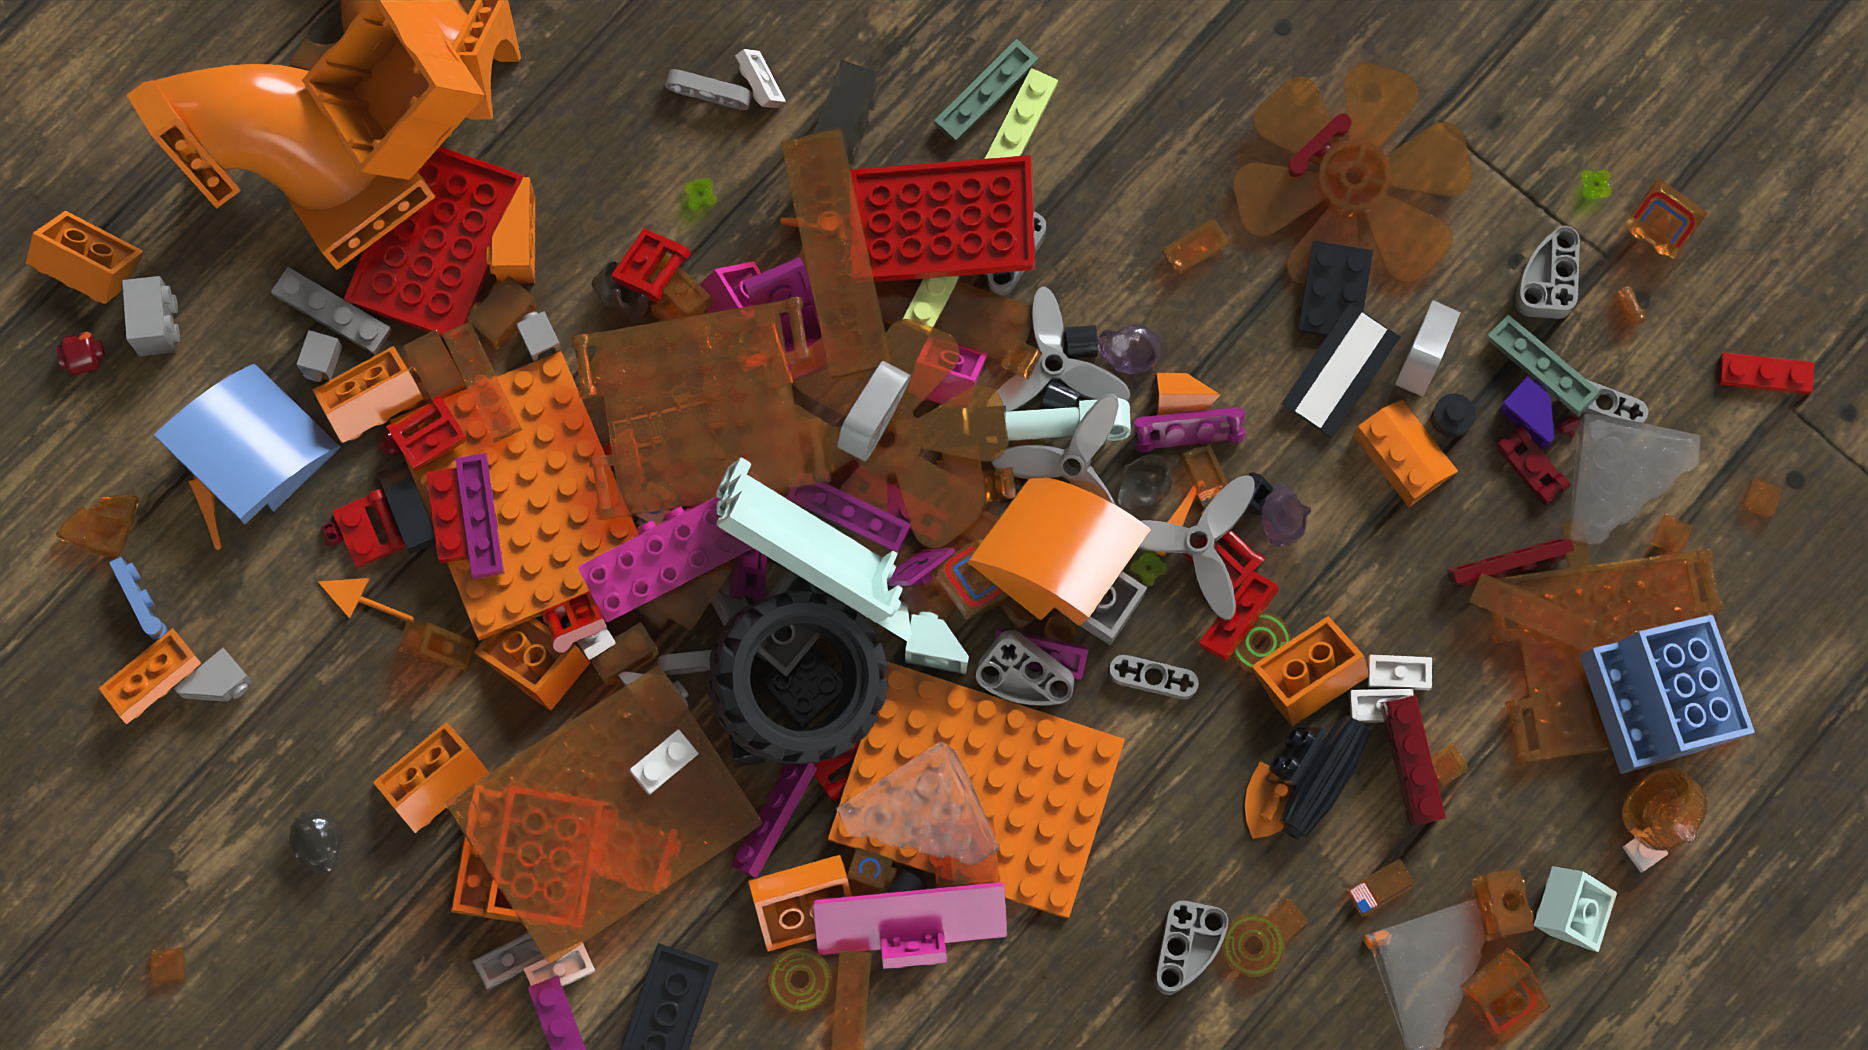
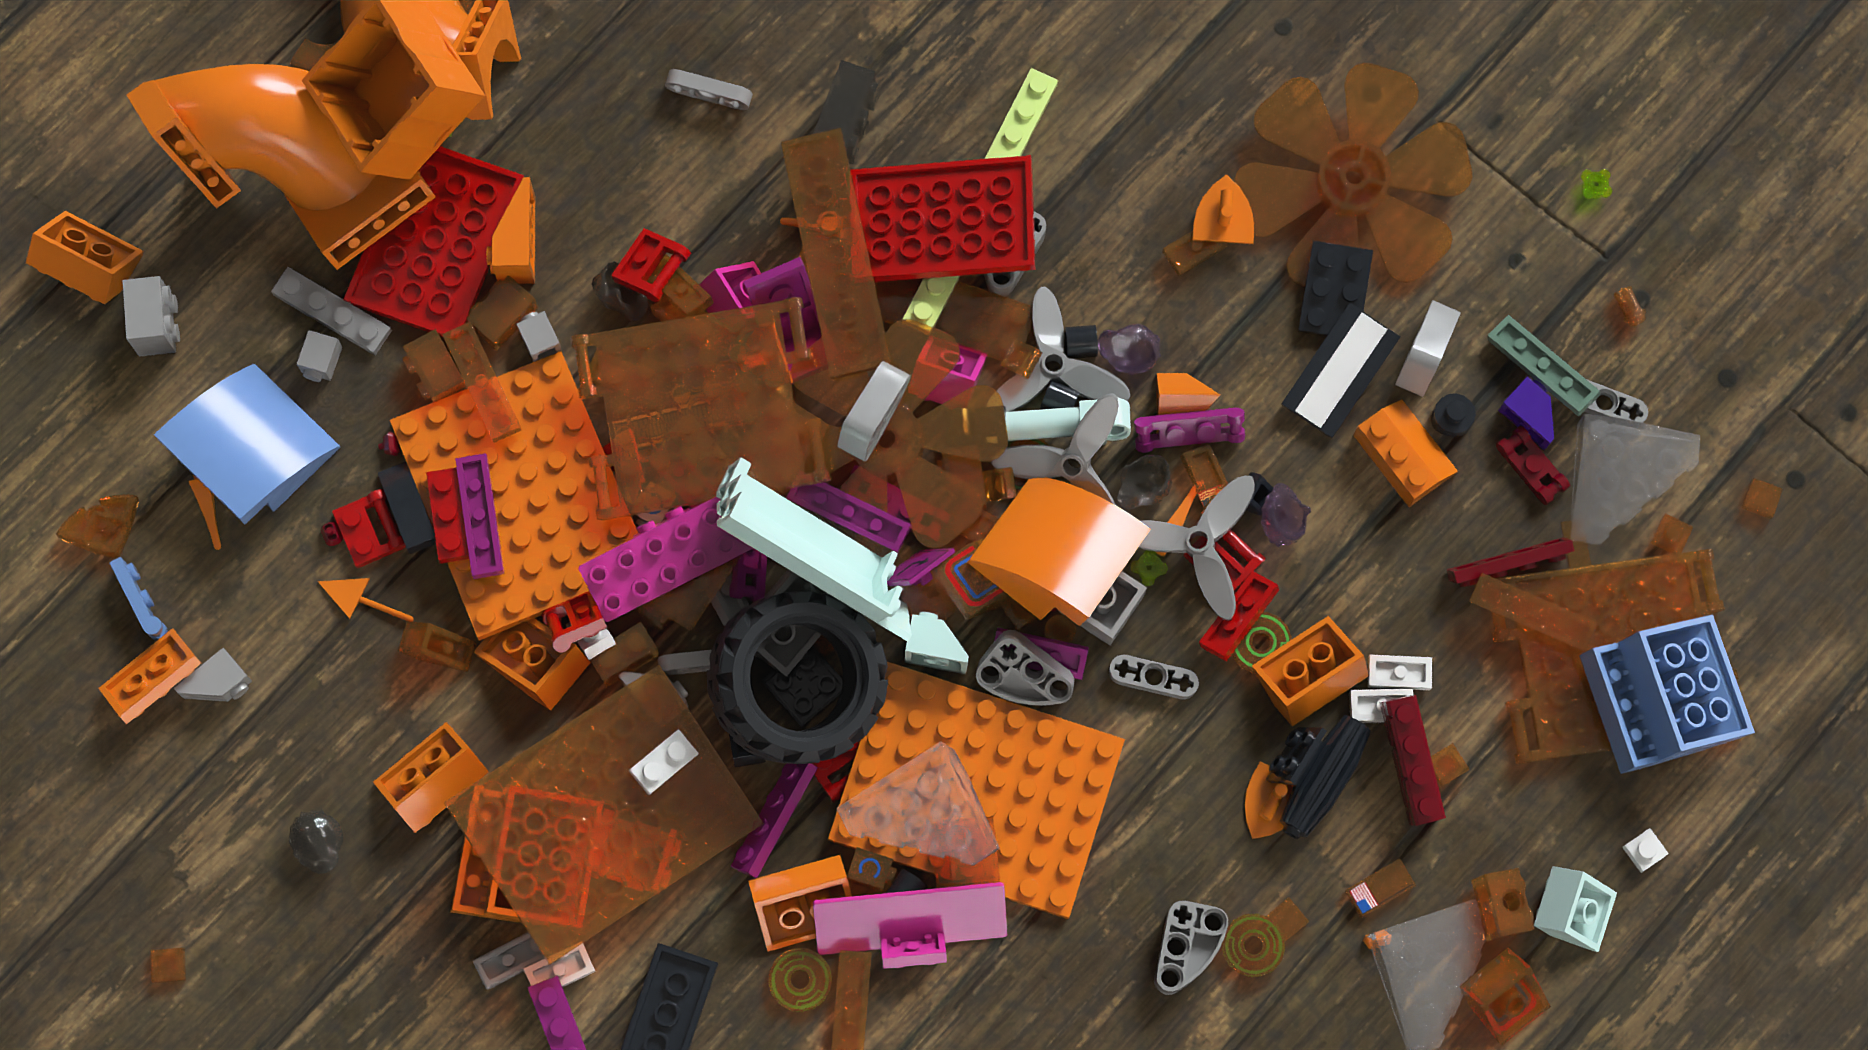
dark red head [57,332,105,375] -> none
orange slope [313,346,424,443] -> none
red plate [386,395,468,472] -> none
clear neon green plate [684,178,717,210] -> none
white plate [735,49,786,108] -> none
sand green plate [934,39,1038,144] -> none
dark red plate [1287,113,1352,179] -> none
light grey beam [1515,226,1580,319] -> none
dark red rock [1555,415,1579,438] -> none
clear orange piece [1622,768,1708,851] -> none
clear orange slope [1625,178,1708,259] -> none
red plate [1719,352,1814,395] -> none
none -> orange shield [1193,175,1254,244]

